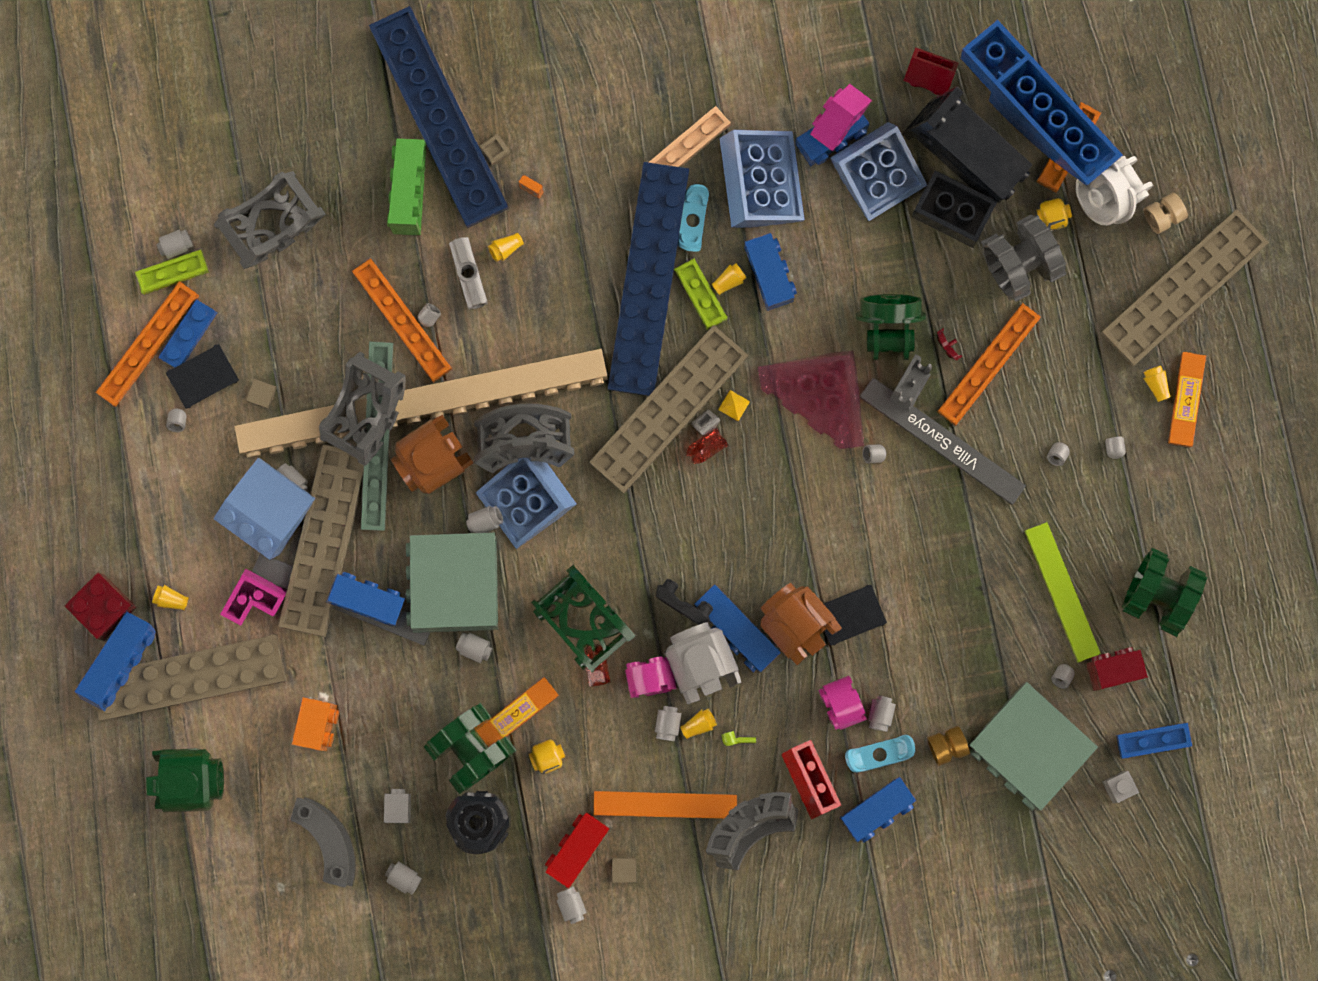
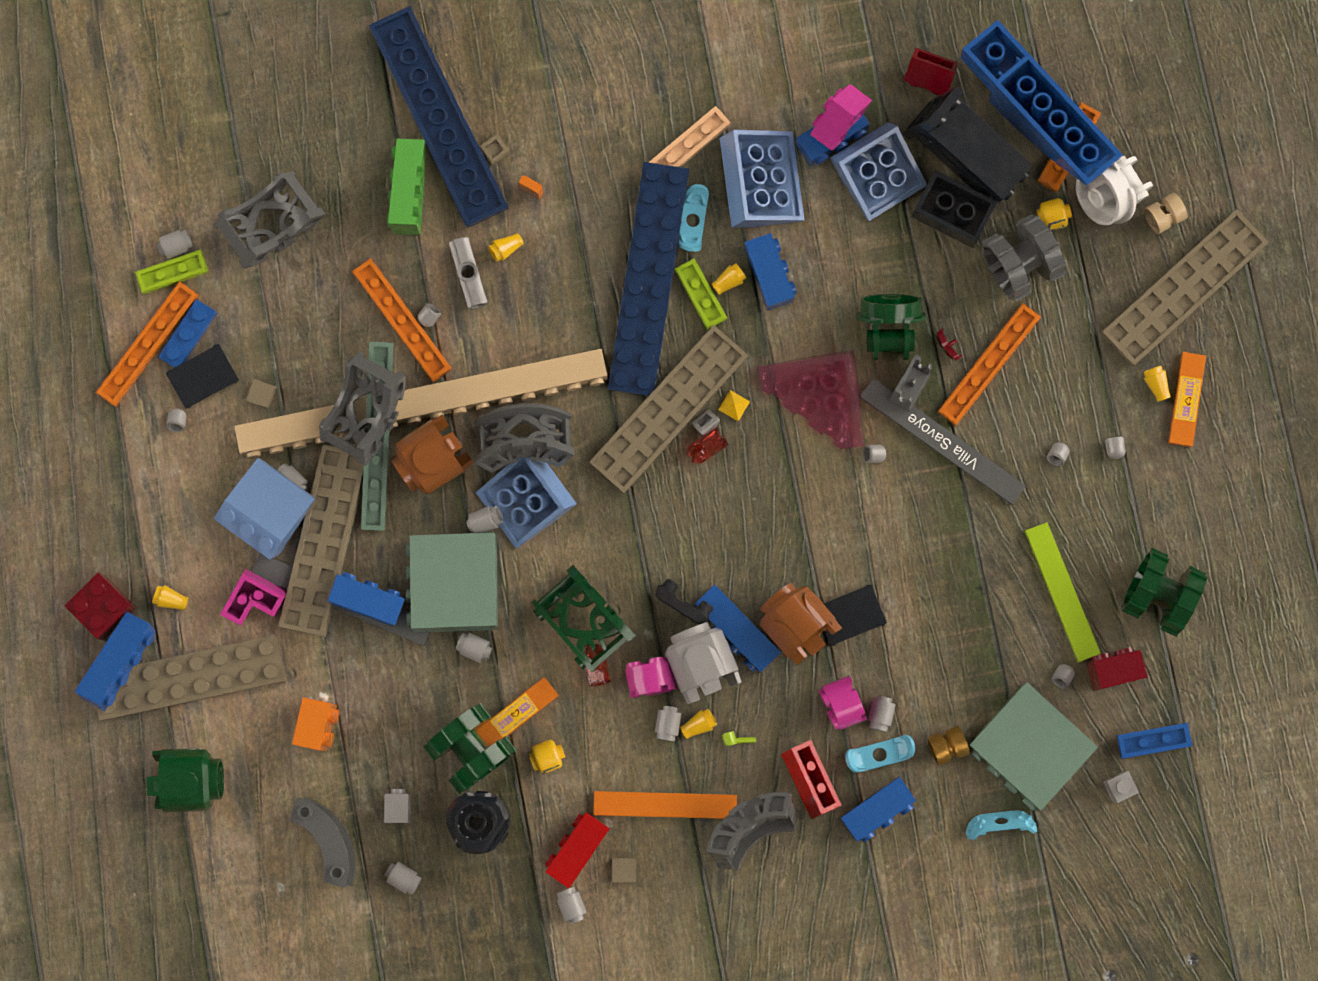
none -> medium azure piece [966,810,1037,840]

